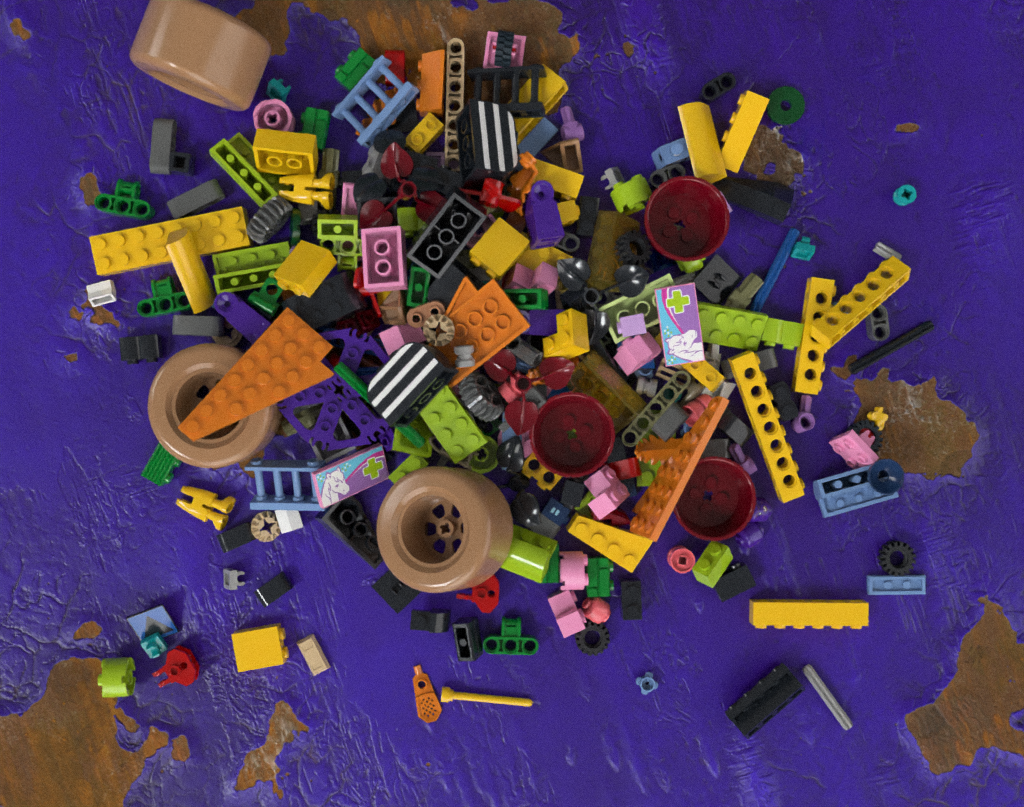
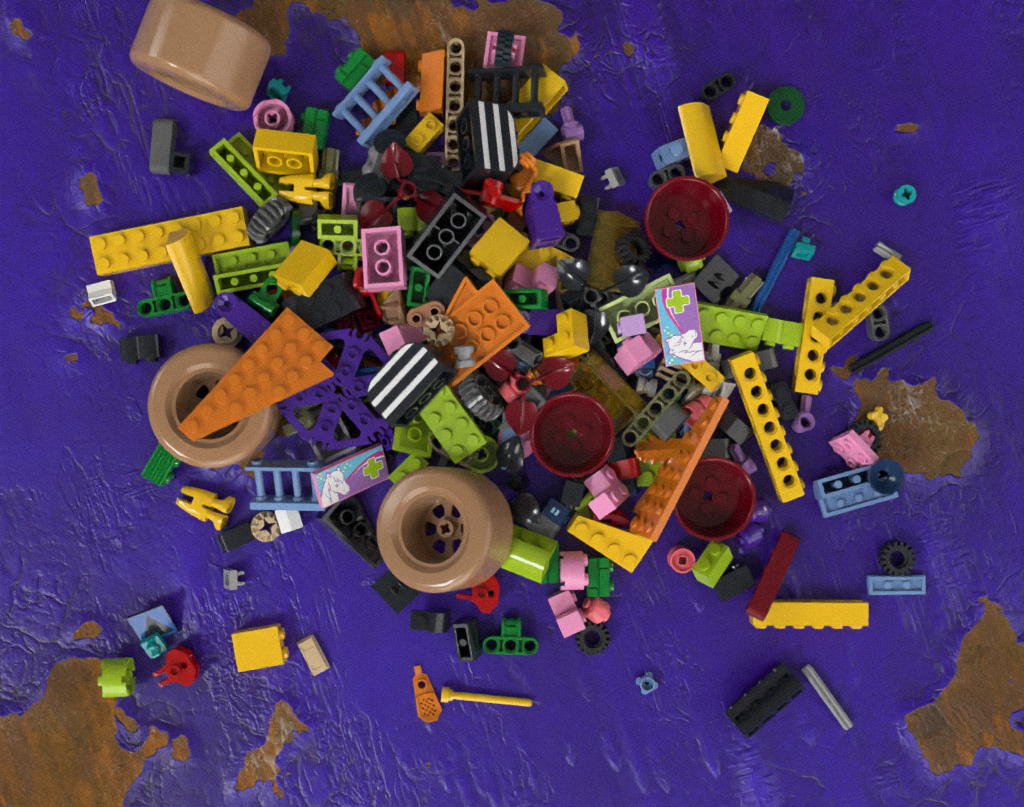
green piece [94,178,155,221] -> none
dark grey beam [166,179,225,220] -> none
dark grey beam [172,315,225,337] -> none
black beam [253,571,294,608] -> none
green axle [334,362,426,448] -> none
yellow brick [521,452,562,491] -> none
lime brick [610,174,652,216] -> none
black brick [619,578,642,620] -> none
none -> dark red beam [745,529,801,622]

